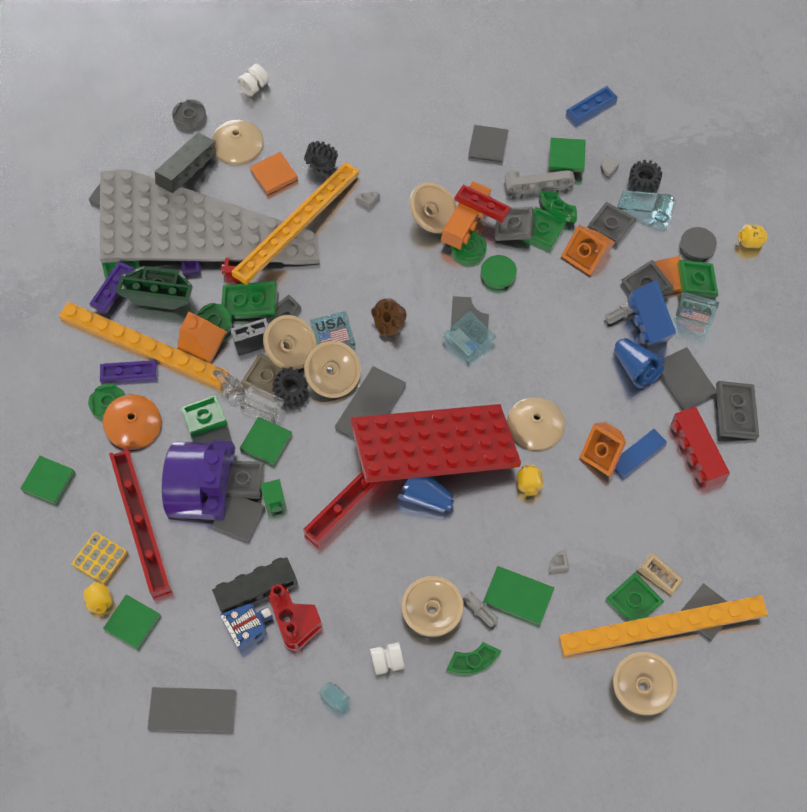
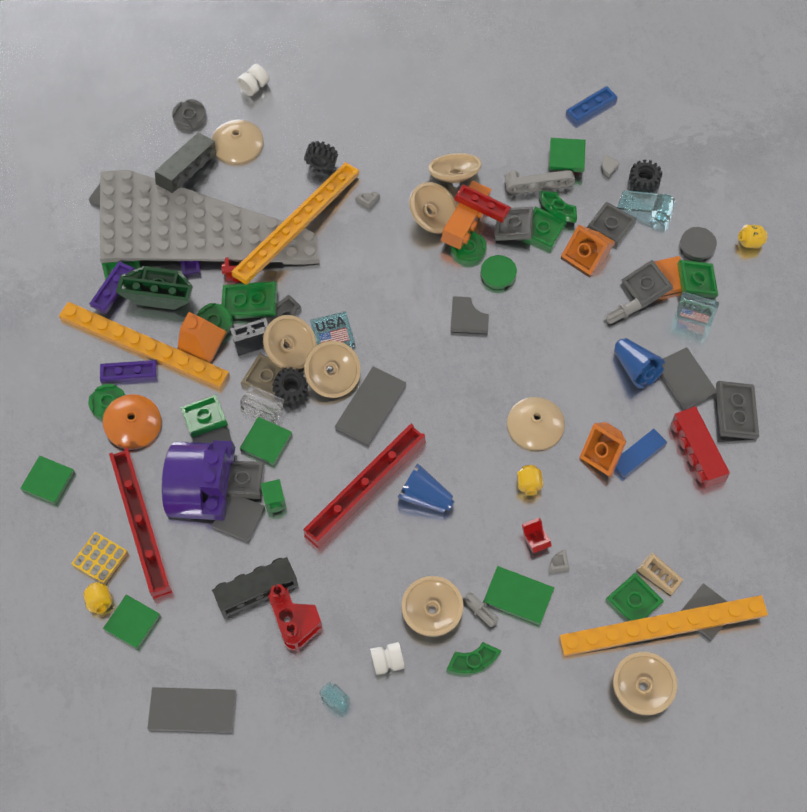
clear piece [212,370,245,395] -> none
torso [220,604,273,654] -> none
orange tile [250,152,298,195] -> none
red plate [350,404,521,483] -> none
reddish brown plate [371,298,407,336] -> none
clear light blue tile [443,310,496,363] -> none
dark grey tile [468,125,508,161] -> none
blue slope [627,280,676,348] -> none
none -> tan dish [428,153,482,183]
none -> red bracket [522,518,552,553]

